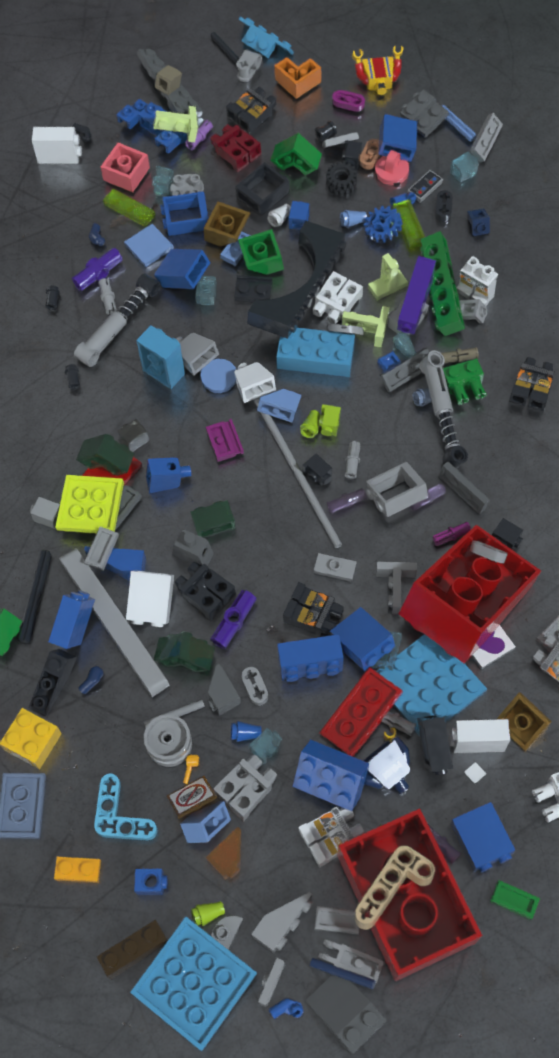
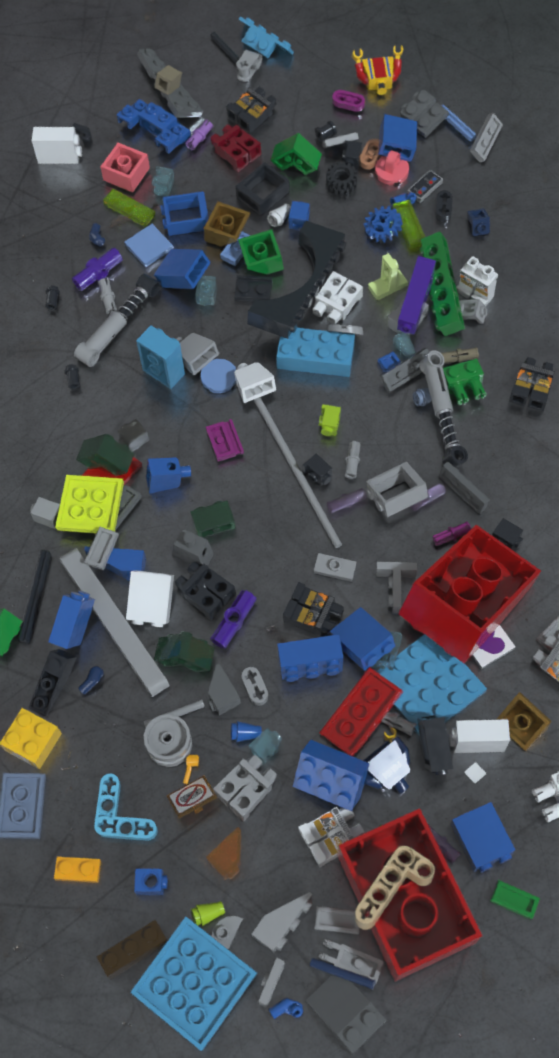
yellowish green bracket [154,106,198,142] -> none
light grey dish [170,174,204,196] -> none
medium blue slope [180,801,231,843] -> none
medium blue slope [257,389,301,423] -> none
orange brick [274,57,321,99] -> none
lime cone [300,410,320,438] -> none
medium blue cone [340,210,367,228] -> none
yellowish green bracket [342,306,390,347] -> none
clear light blue brick [450,151,479,183] -> none
light grey beam [469,540,507,563] -> none

